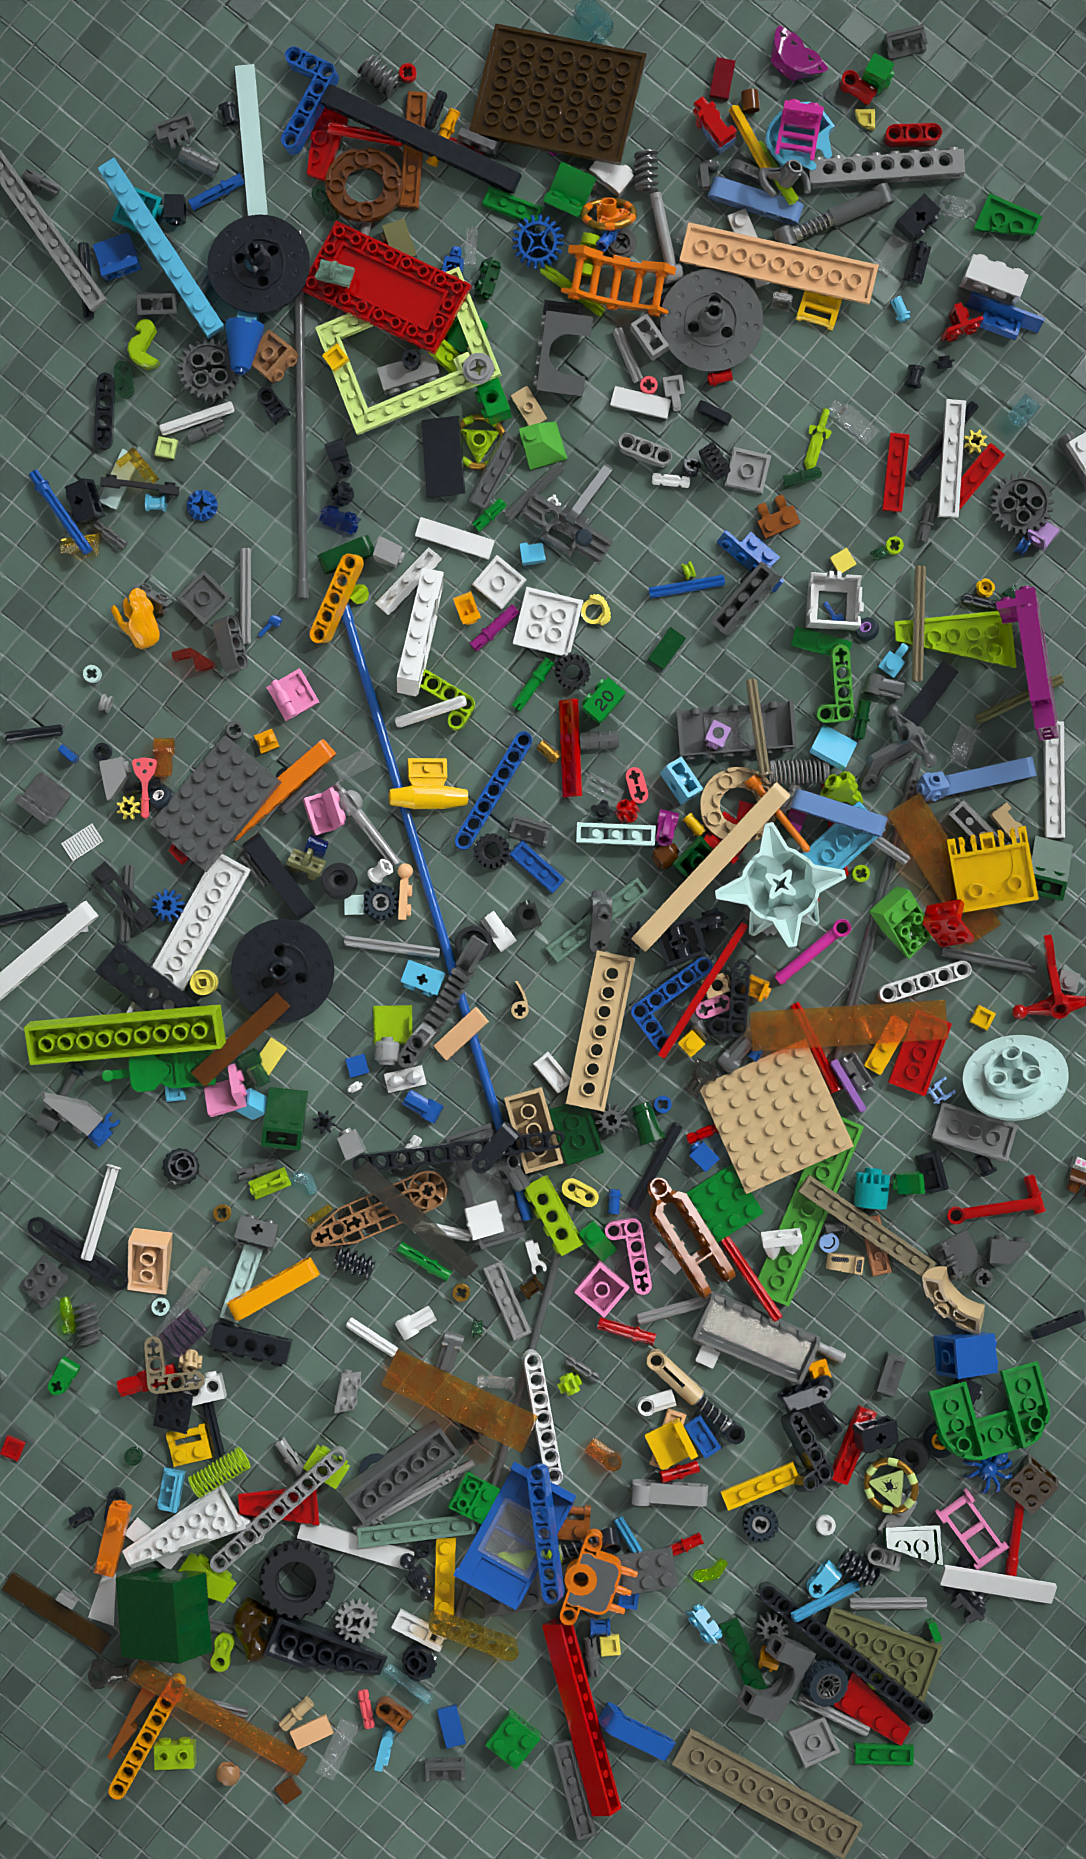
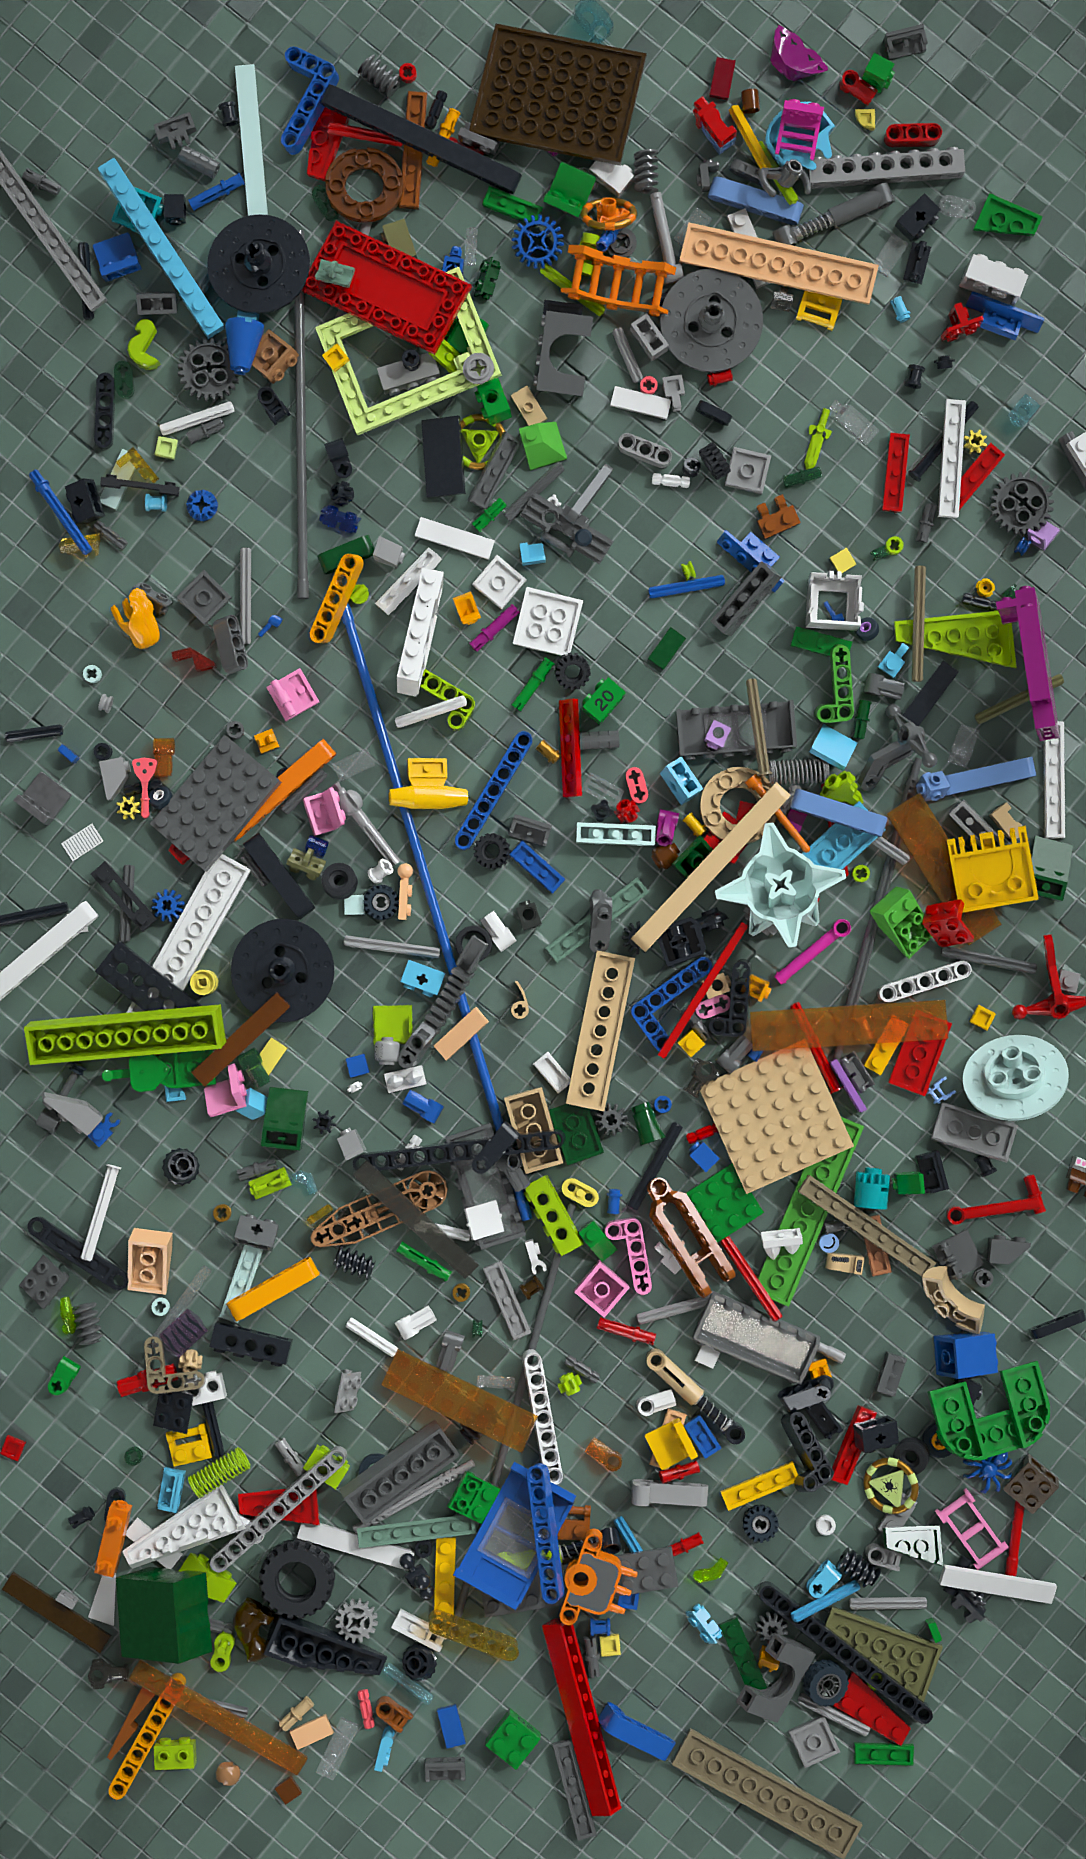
light yellow piece [581,594,611,626] -> none

